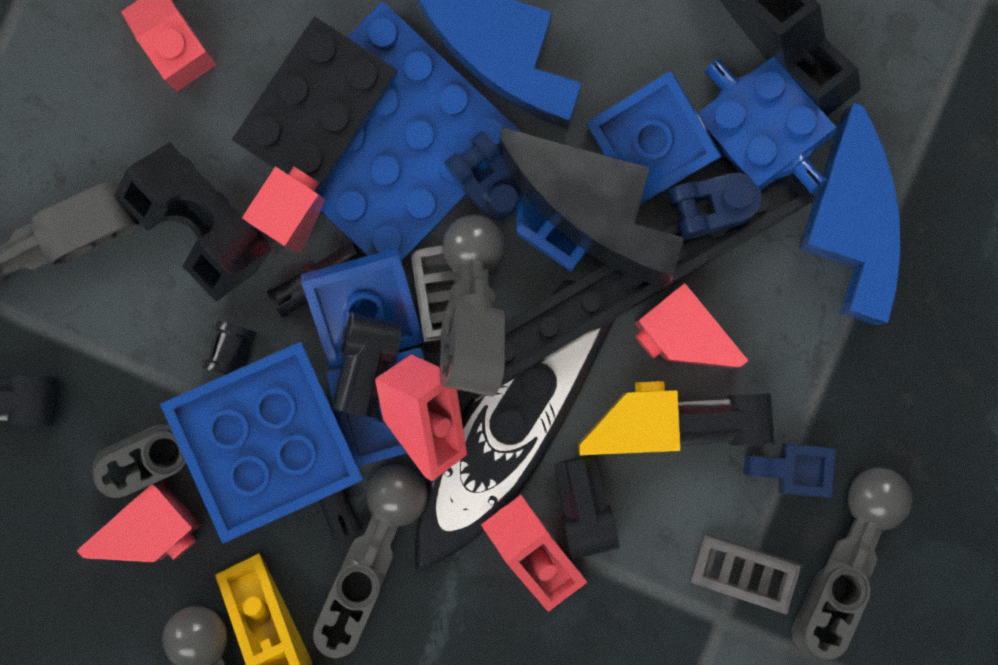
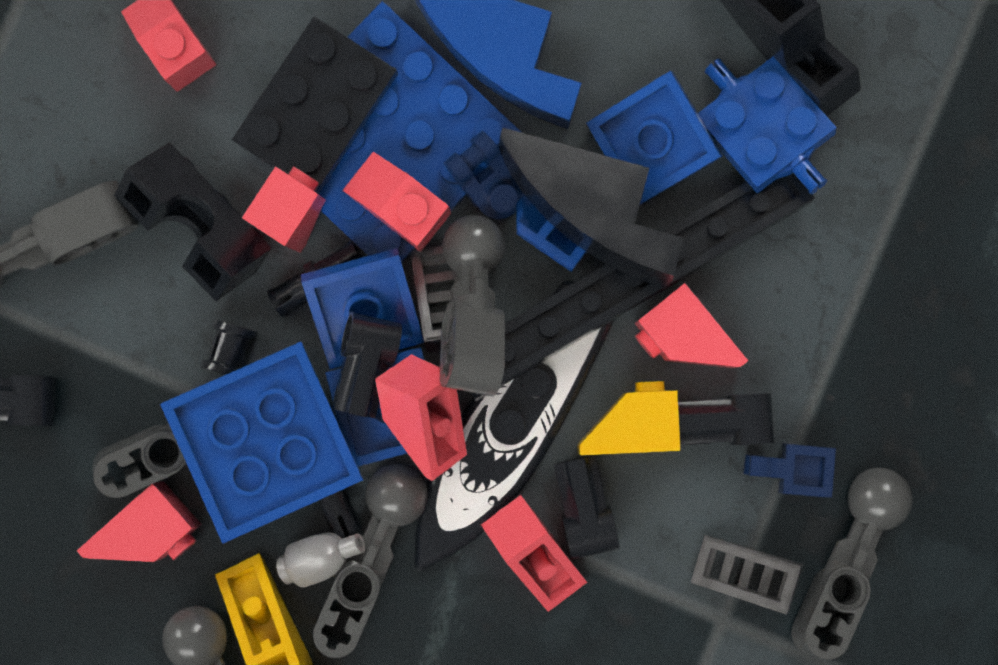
dark blue plate [667,173,762,240] -> none
blue slope [799,103,900,325] -> none
none -> light grey plant [276,532,365,587]
none -> coral slope [343,152,451,252]

